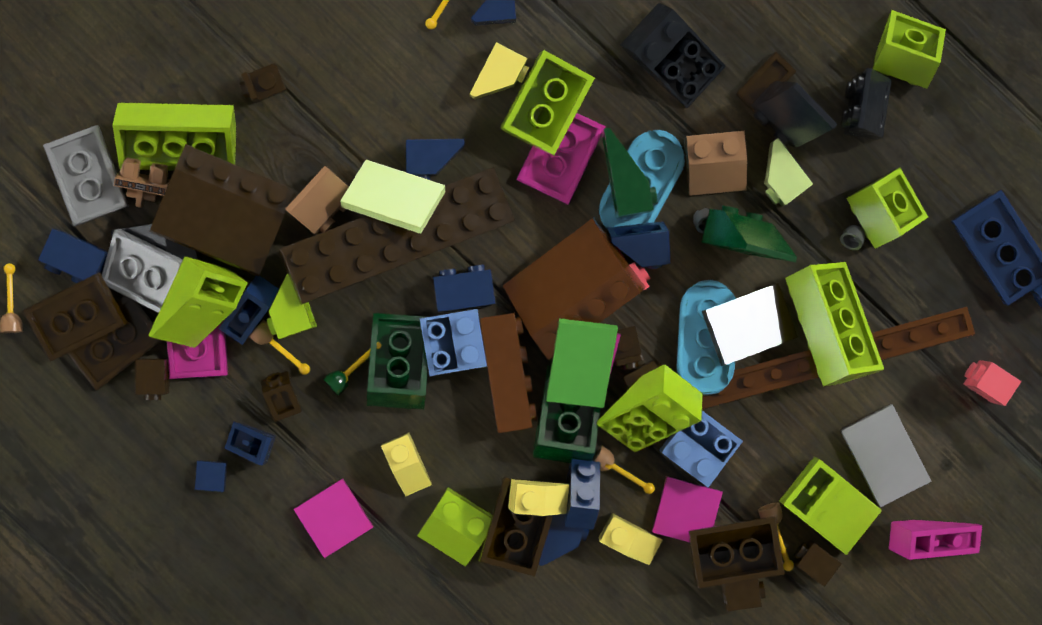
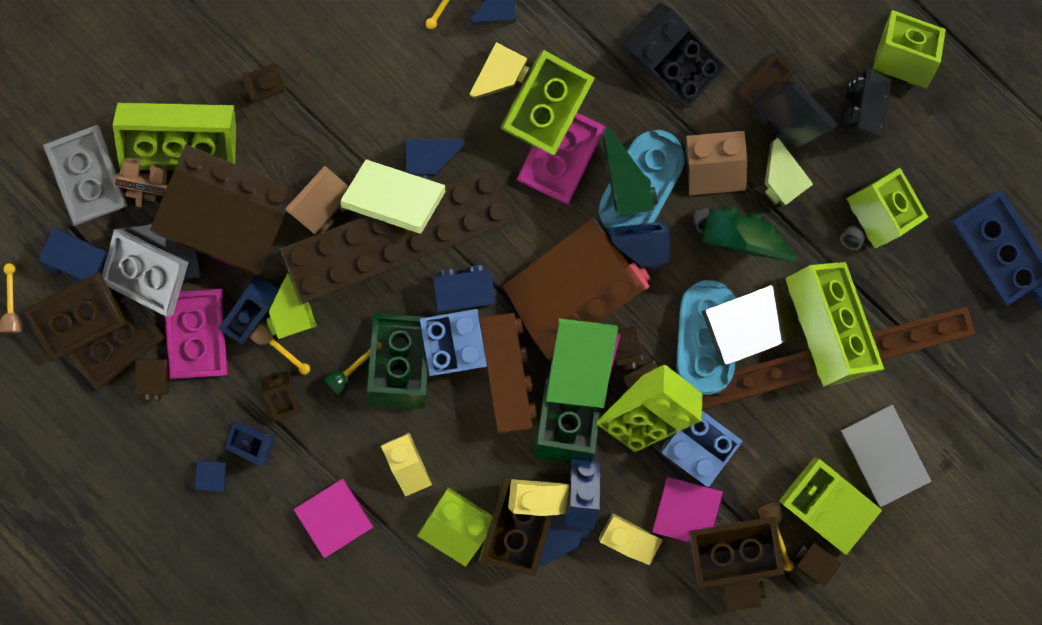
lime slope [149,257,248,348] -> none
hinge [592,446,655,494] -> none
dark pink slope [889,520,982,560] -> none
coral brick [963,360,1022,406] -> none

